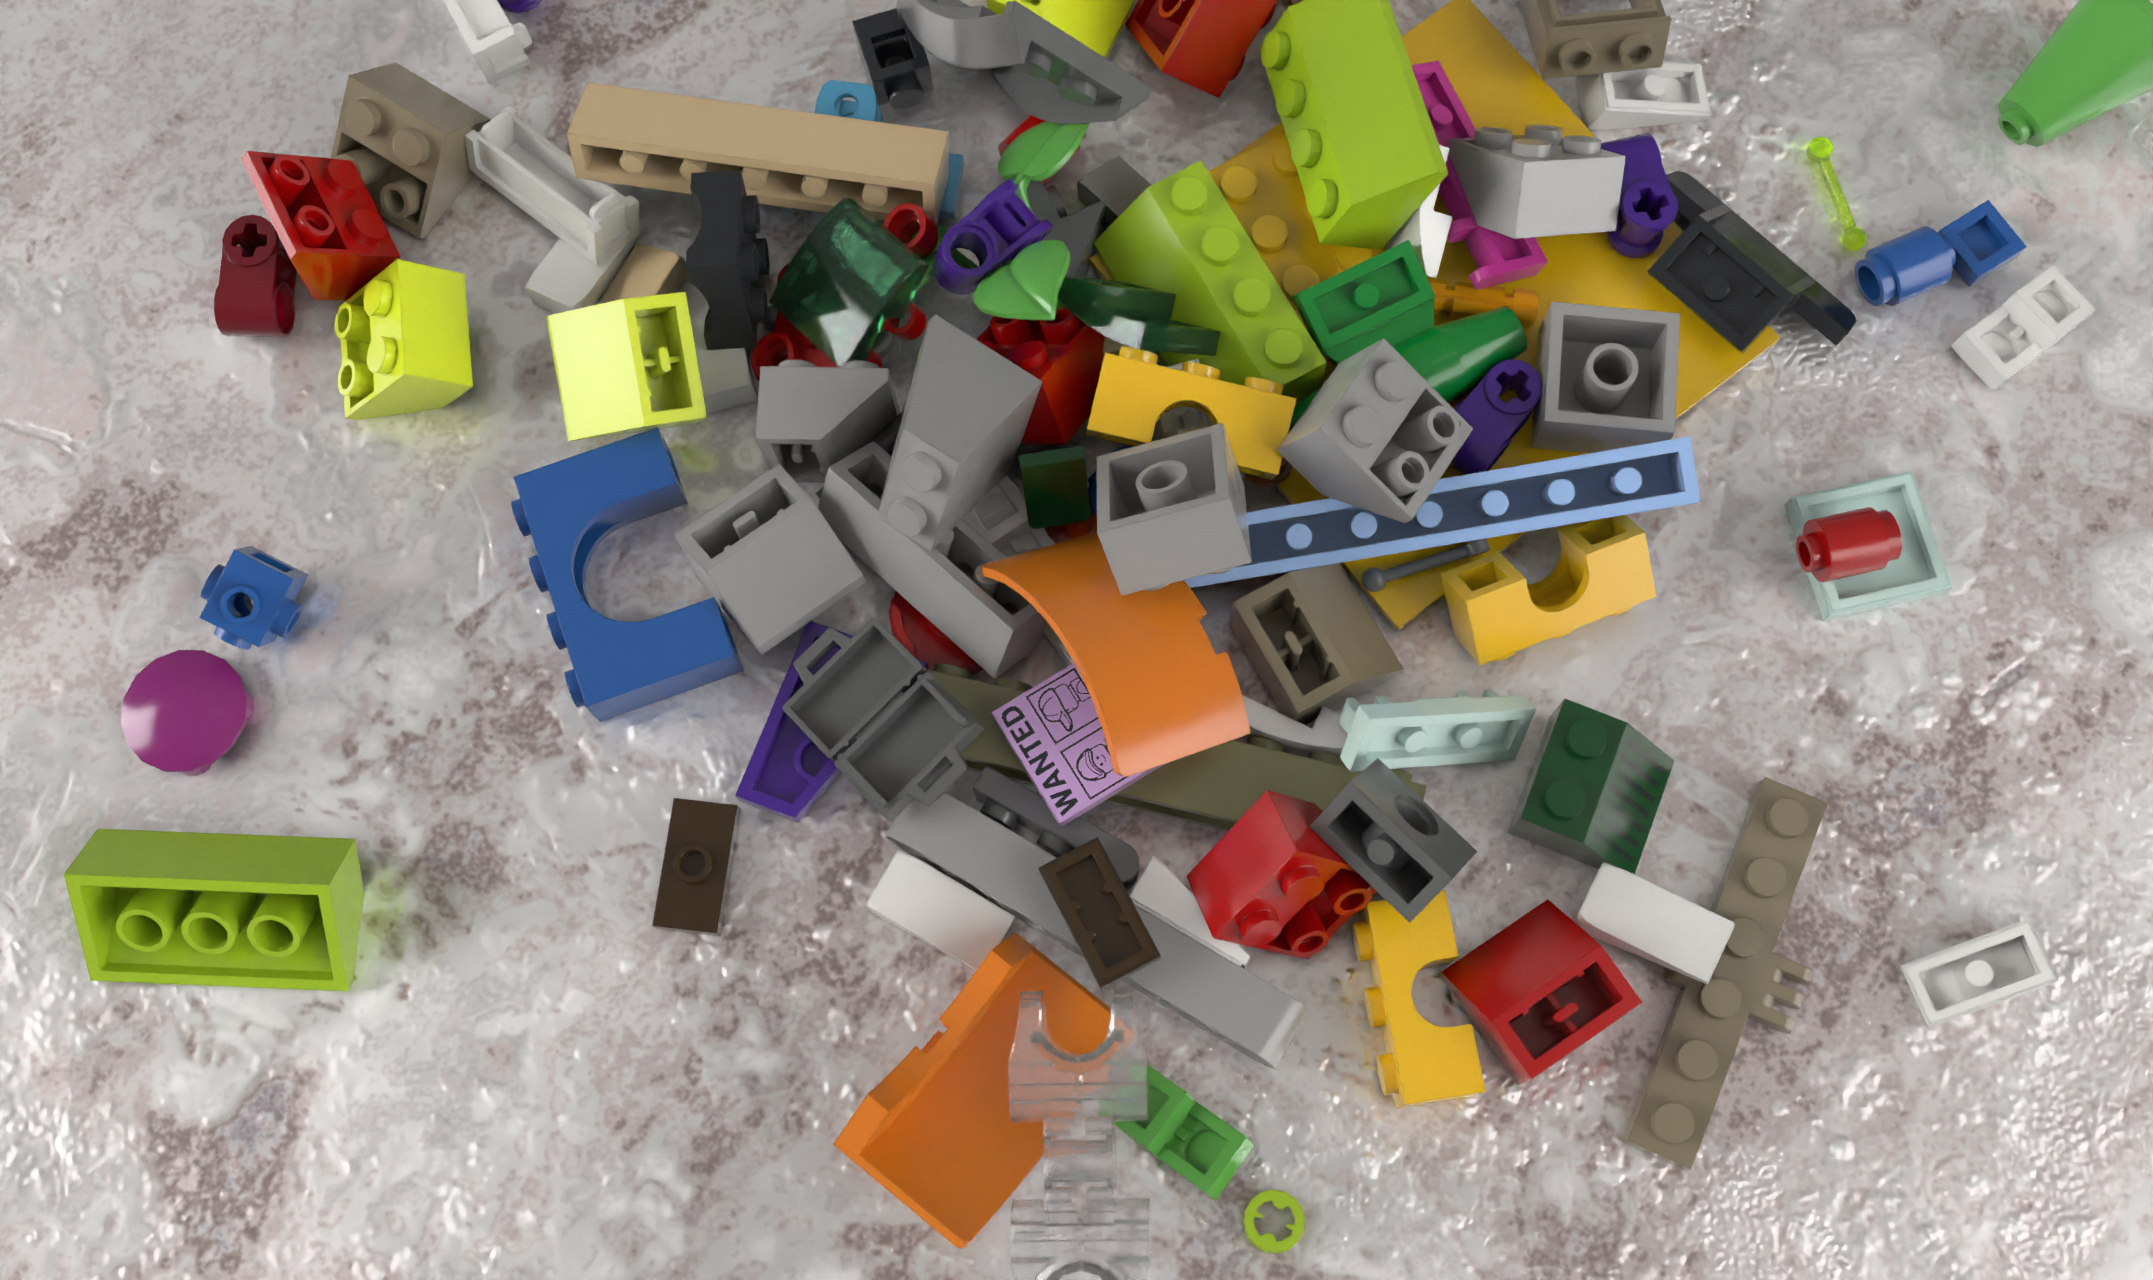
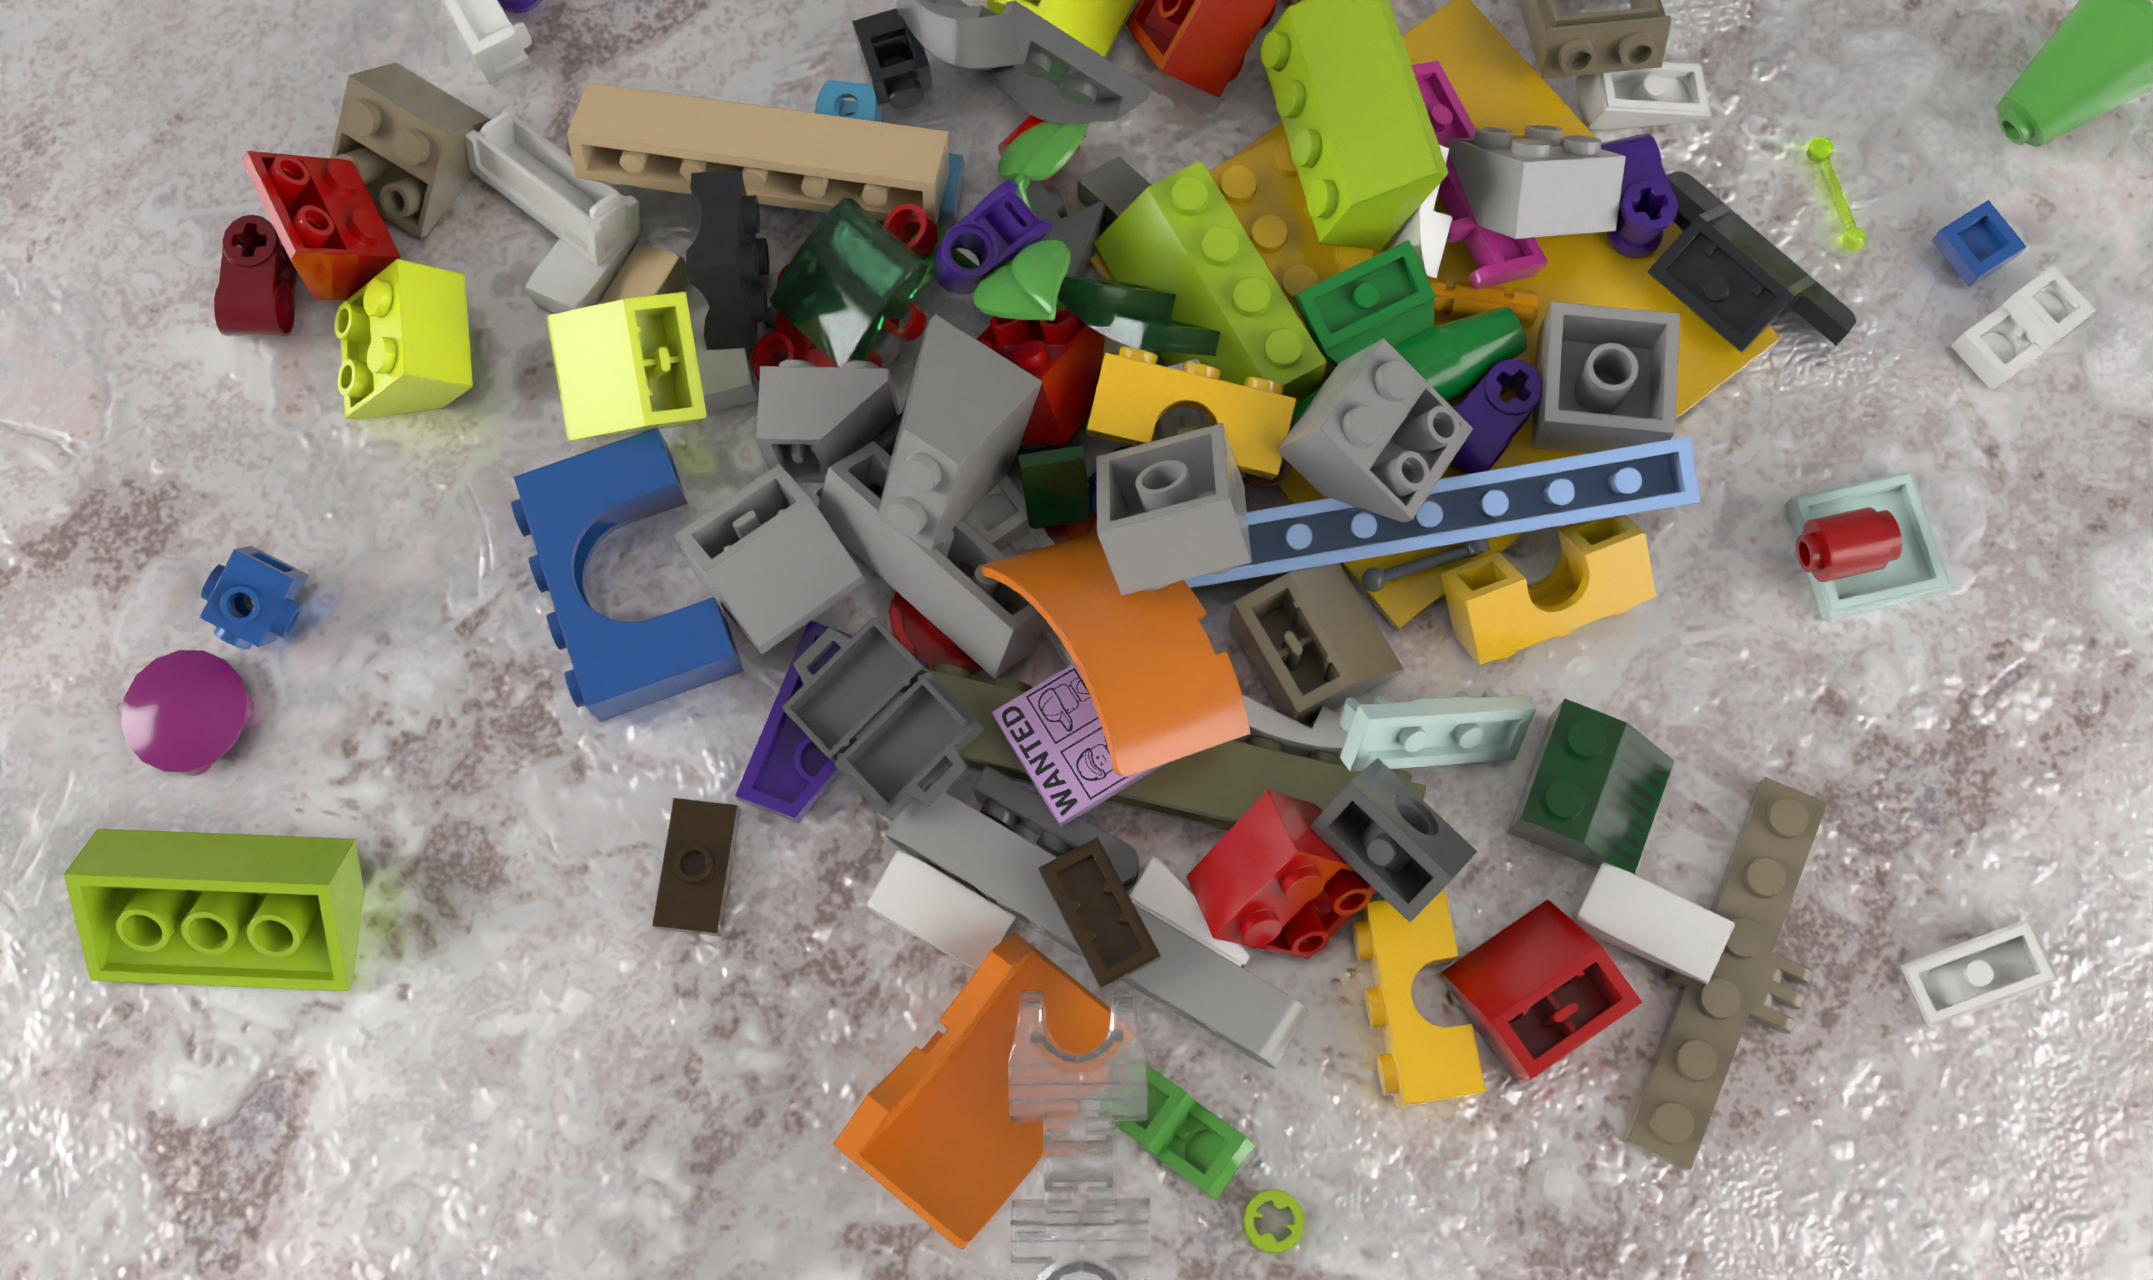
blue brick [1855,226,1956,306] -> none

